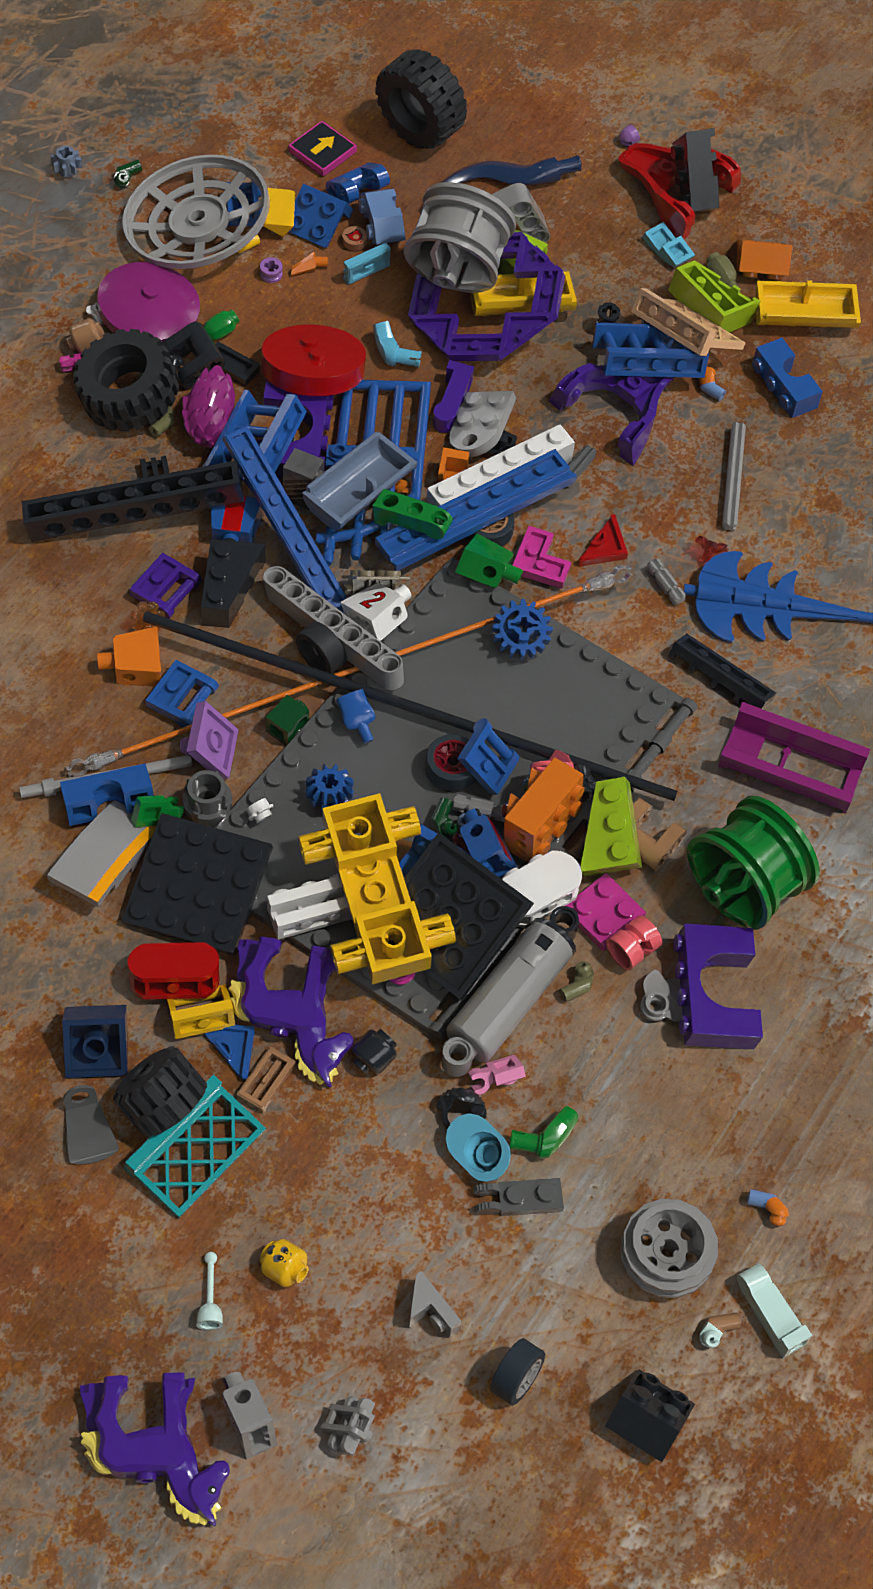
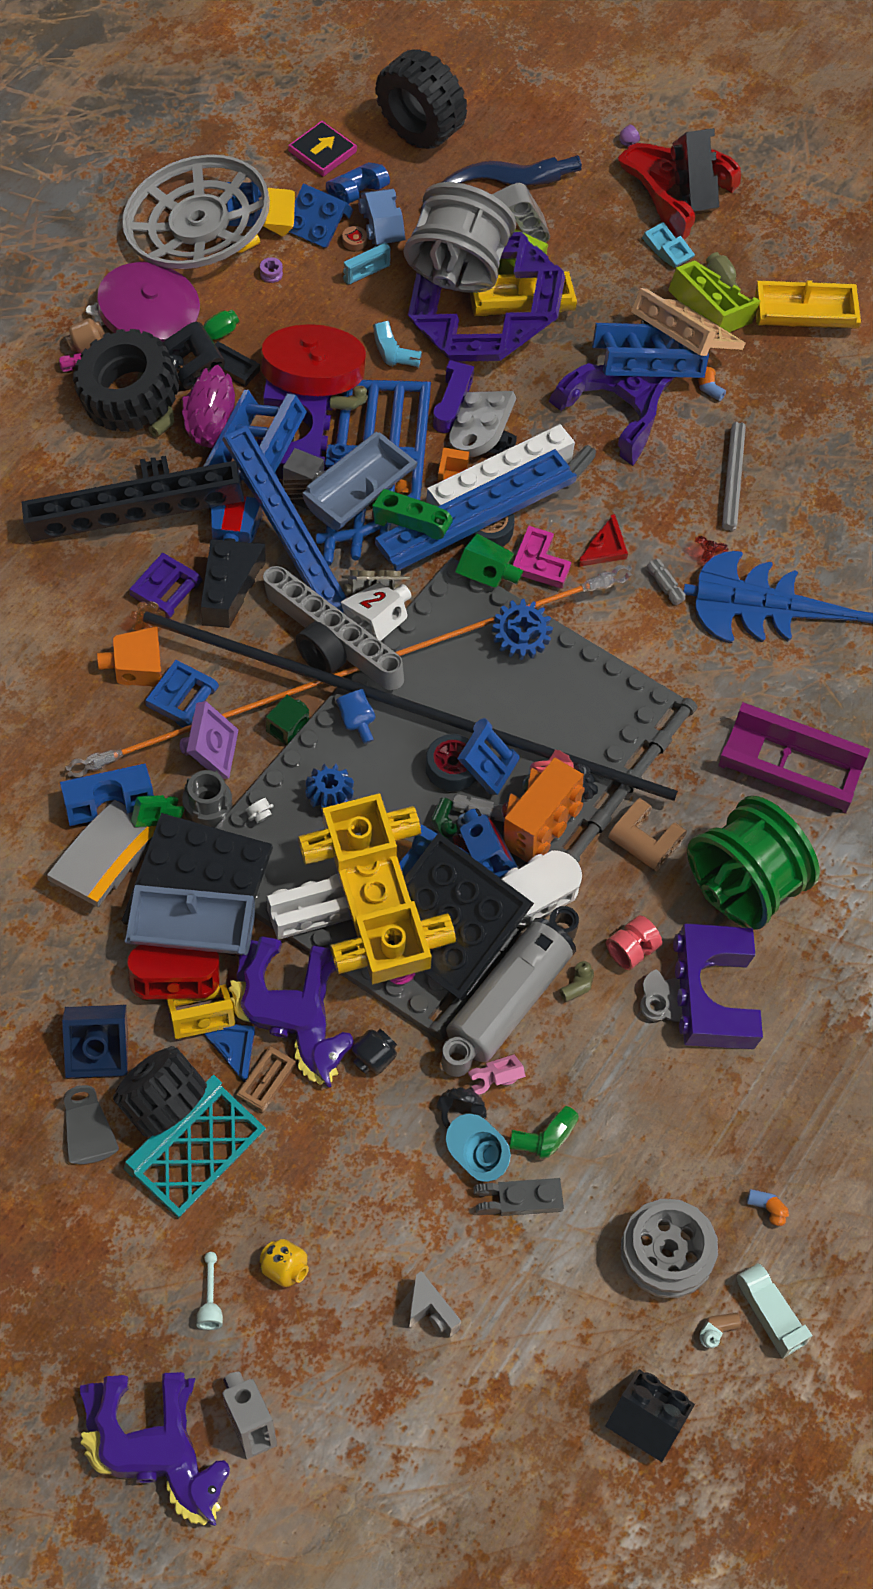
light grey bar [19,755,192,798] -> none
sand blue gear [51,146,82,177] -> none
dark green arm [114,160,142,187] -> none
orange bar [291,252,328,276] -> none
light grey piece [320,1396,375,1456] -> none
black wheel [490,1338,546,1406] -> none
dark pink plate [565,873,647,951] -> none
lime wedge [580,777,642,876] -> none
black bush [596,302,620,323] -> none
black hinge [667,633,777,710] -> none
orange slope [736,239,793,280] -> none
blue arch [752,338,823,418] -> none
none -> sand blue container [125,885,255,955]
none -> olive arm [330,386,368,411]

